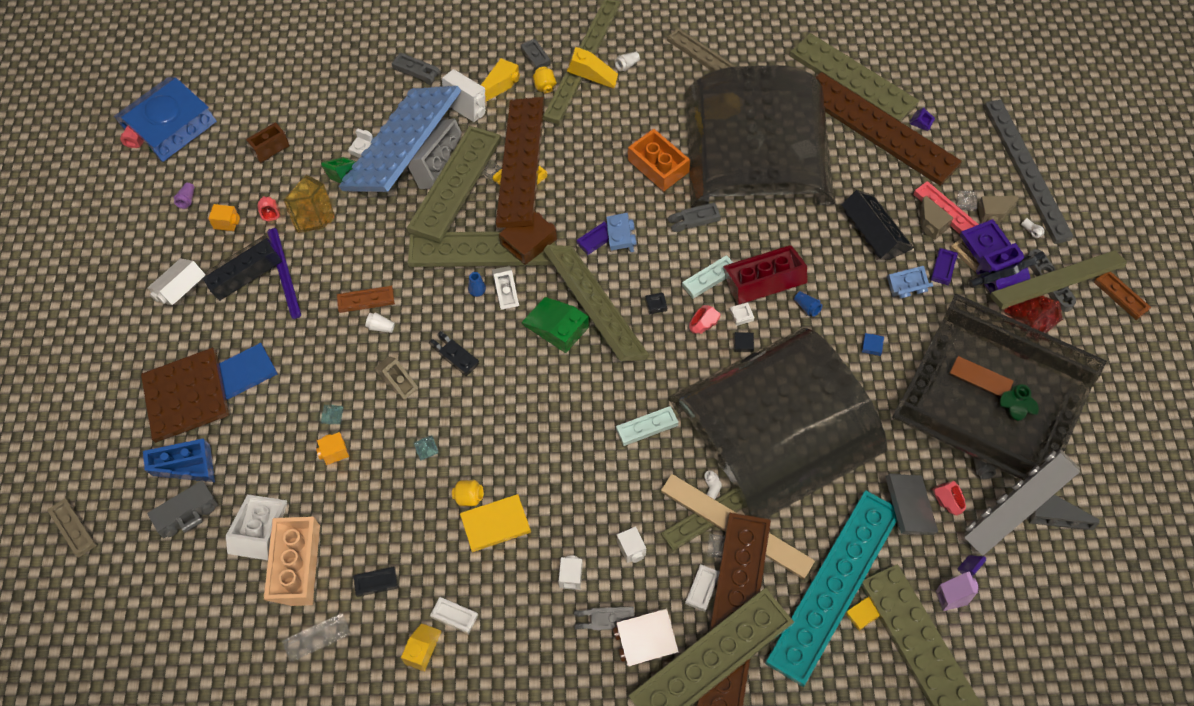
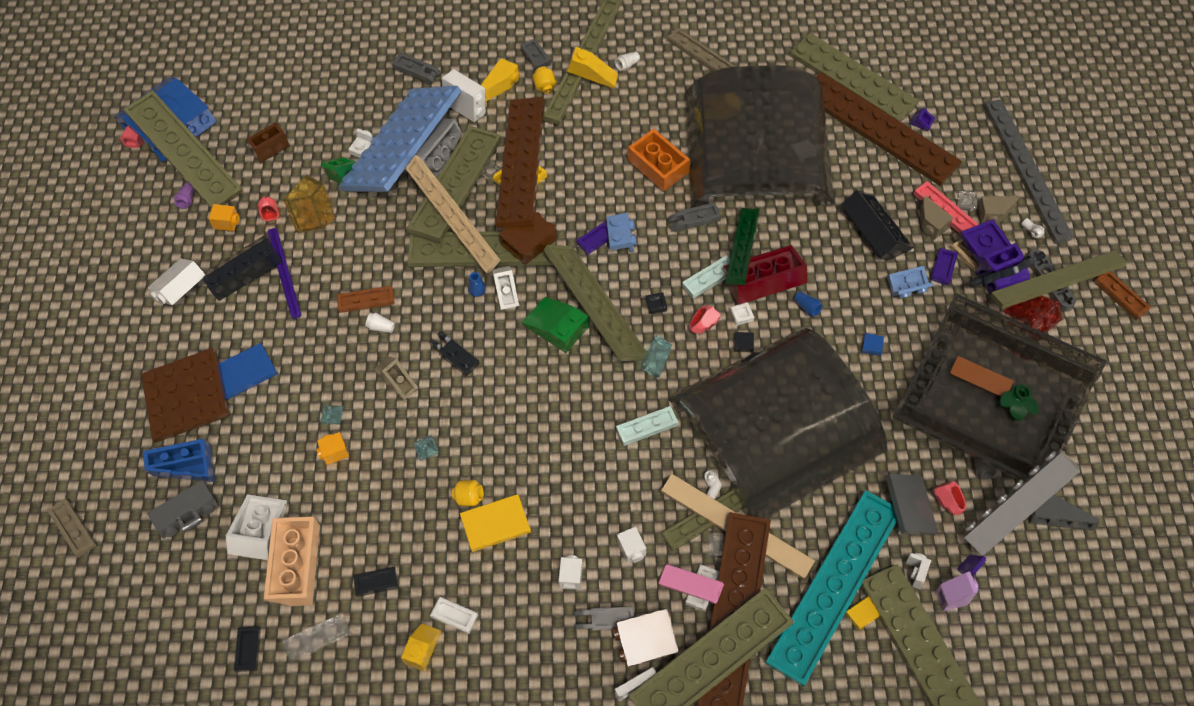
none -> olive plate [123,90,243,209]
none -> black tile [234,627,261,672]
none -> tan tile [405,155,500,273]
none -> white tile [615,667,657,701]
none -> clear light blue tile [642,335,672,378]
none -> bright pink tile [658,564,724,604]
none -> dark green plate [726,208,760,285]
none -> white bracket [906,553,931,589]

